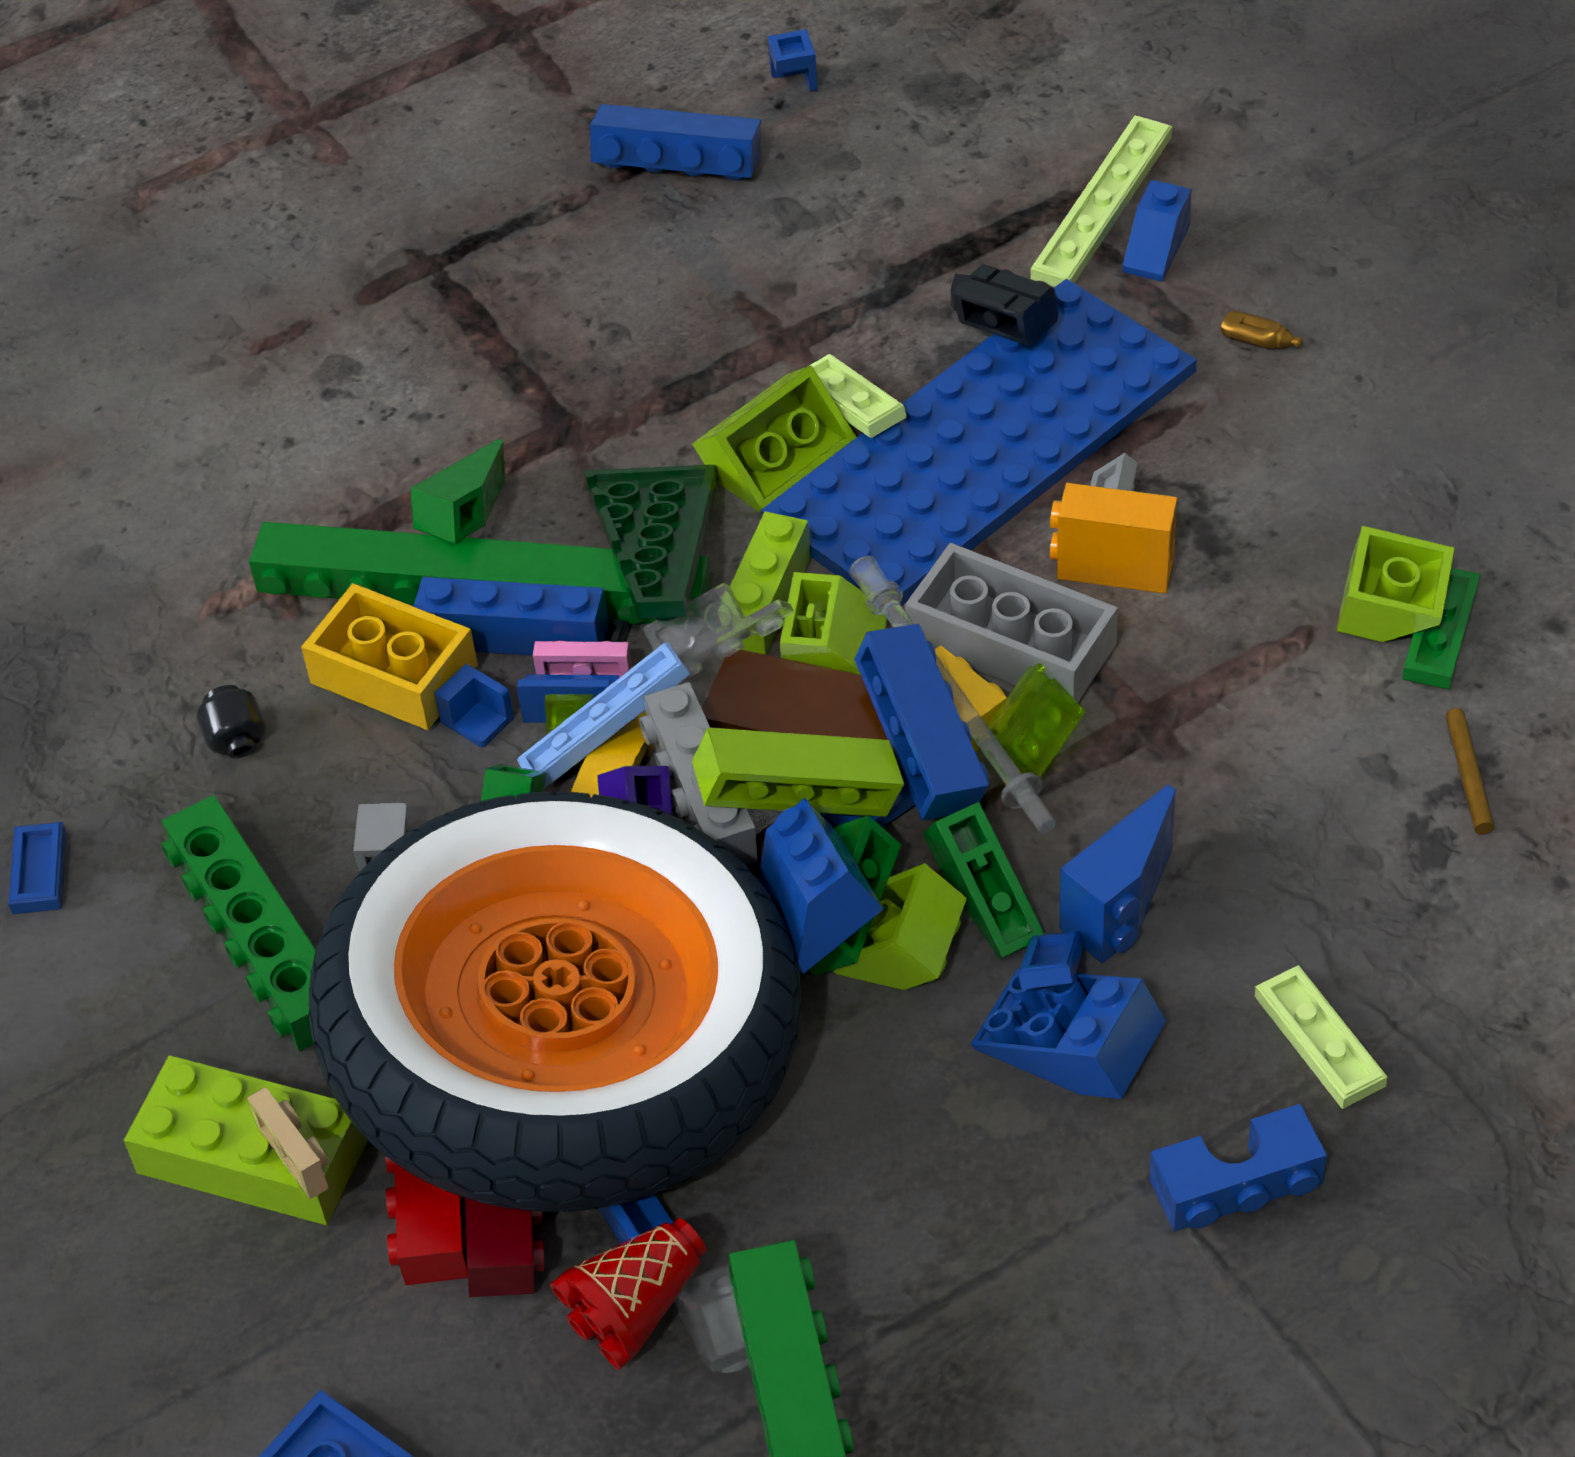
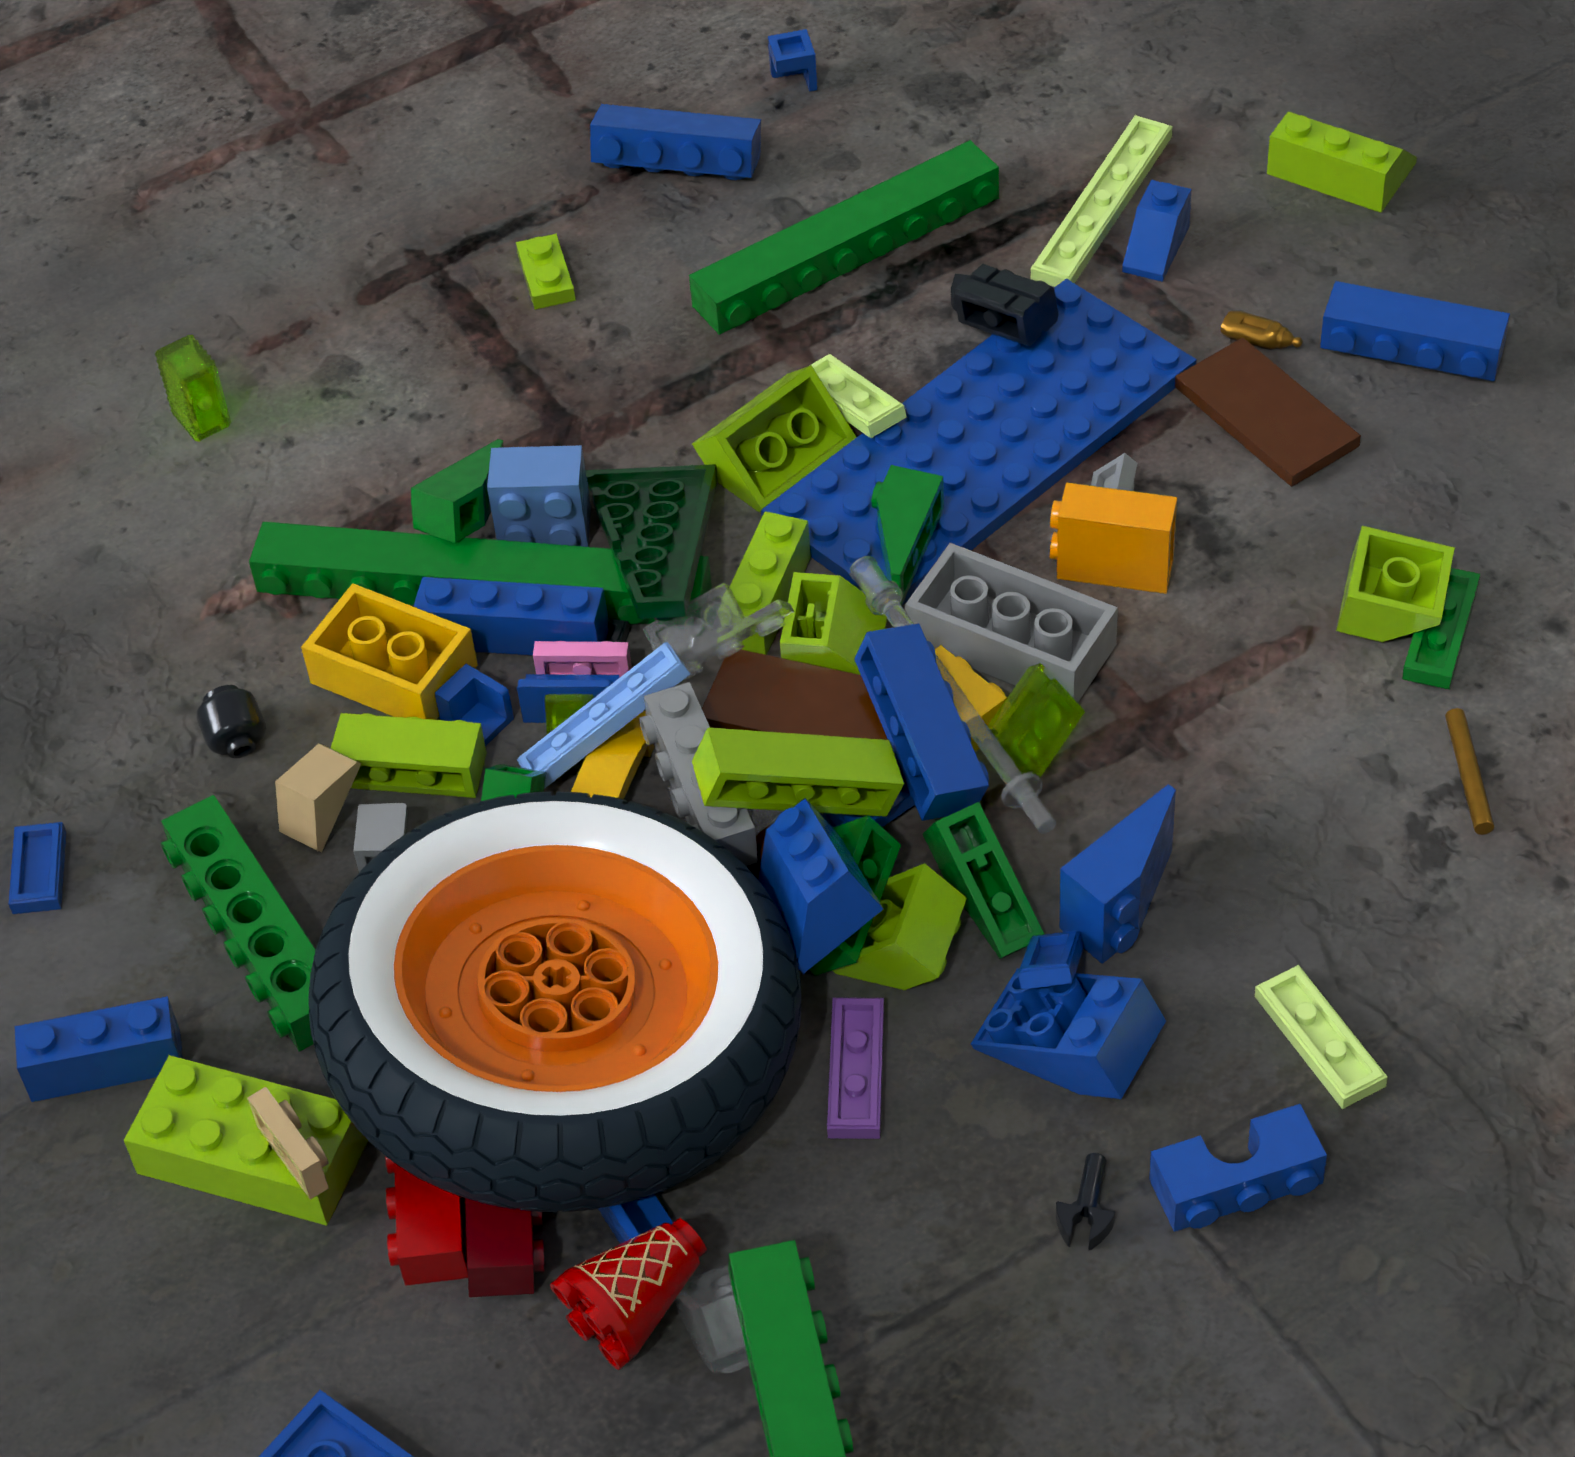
dark purple brick [597,766,672,815] -> none
none -> blue brick [14,996,183,1102]
none -> clear neon green brick [154,335,231,441]
none -> tan slope [275,743,362,852]
none -> lime brick [331,713,487,798]
none -> medium blue brick [487,445,591,547]
none -> lime plate [516,234,576,310]
none -> green brick [689,140,999,335]
none -> medium lavender tile [827,998,884,1139]
none -> green slope [871,465,944,606]
none -> black bar [1056,1153,1115,1250]
none -> reddish brown tile [1175,337,1361,487]
none -> lime slope [1267,111,1417,213]
none -> blue brick [1320,281,1510,381]

